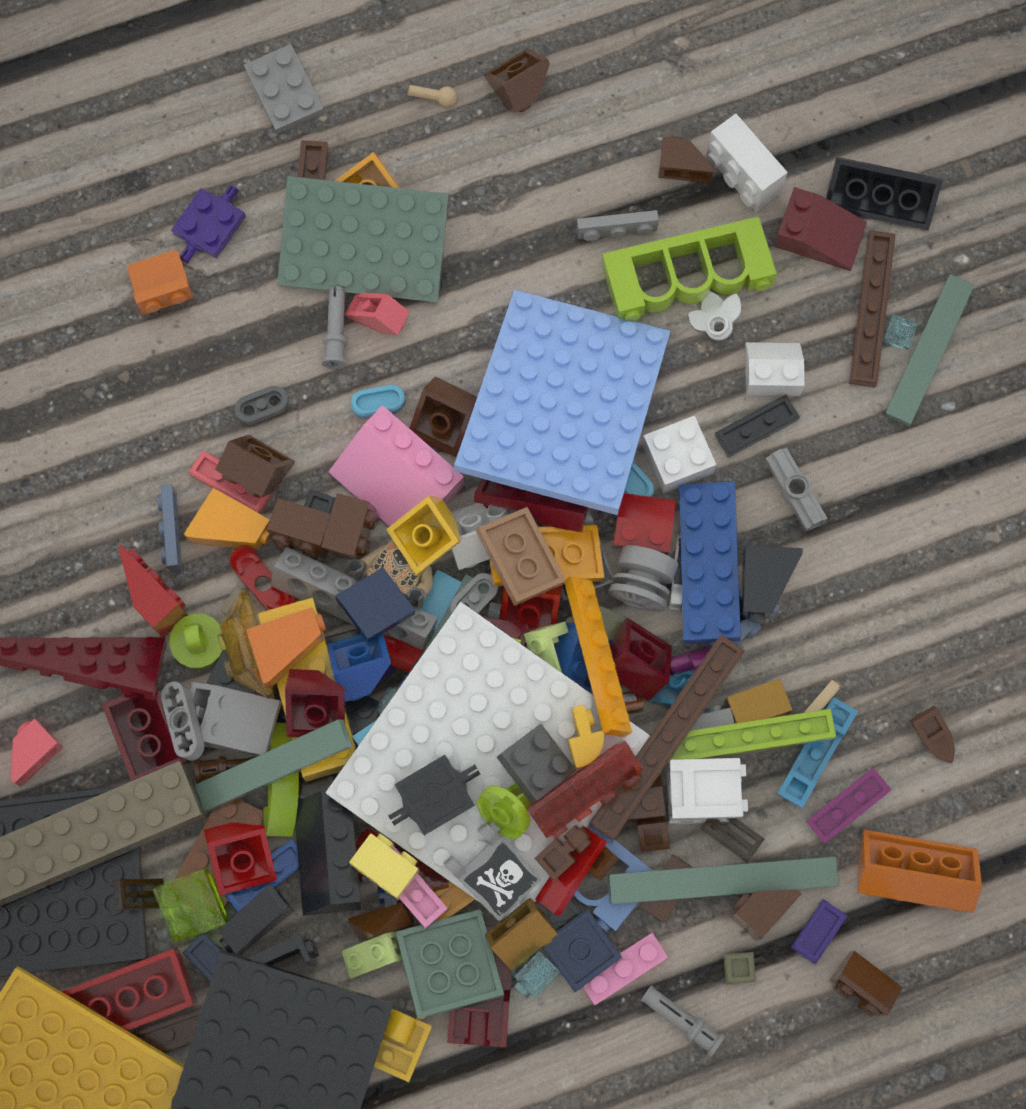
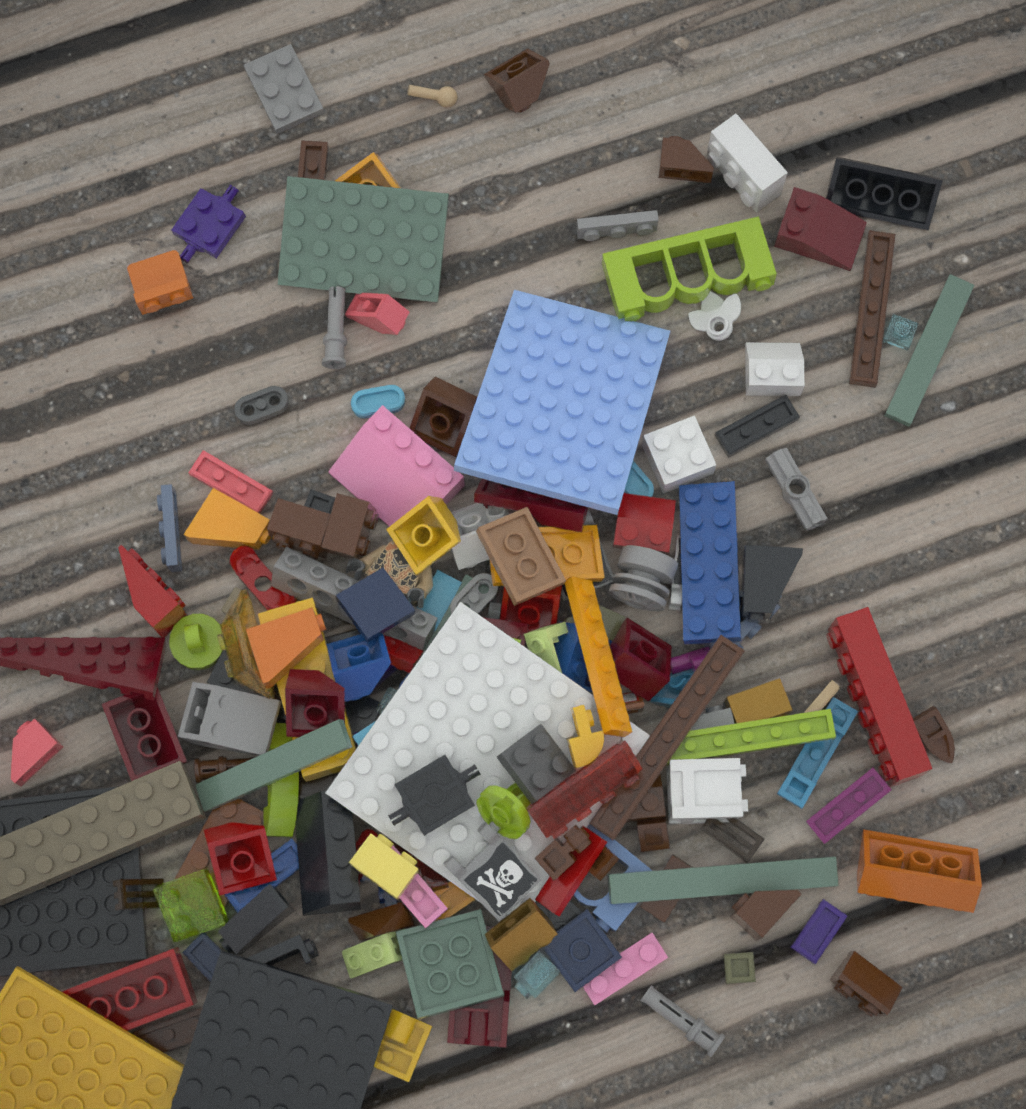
light grey beam [161,682,204,761] -> none
reddish brown slope [215,435,295,497] -> none
none -> red brick [826,607,933,787]

